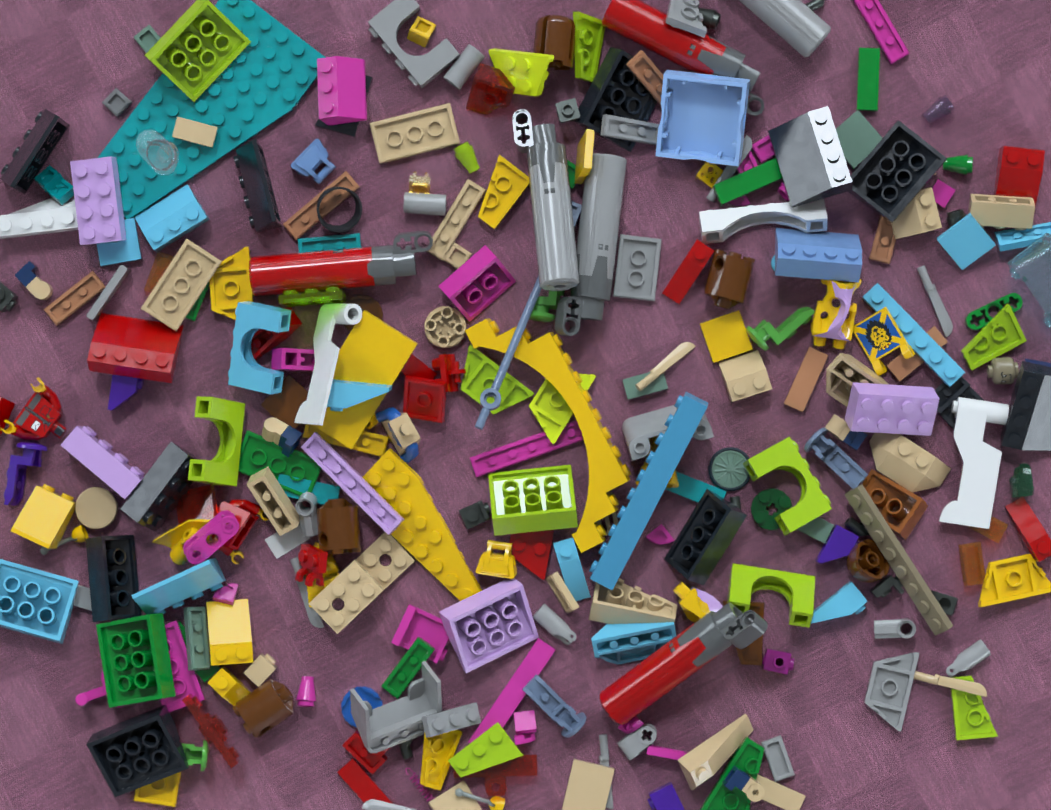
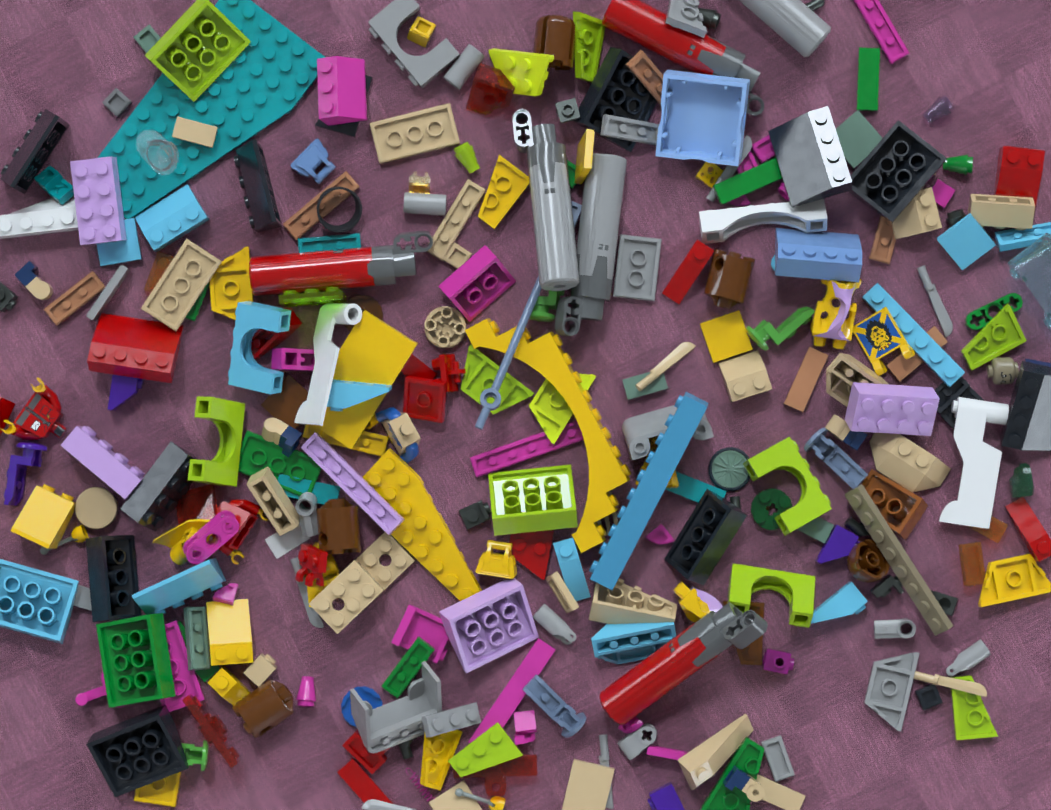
none -> black tile [915,684,943,711]

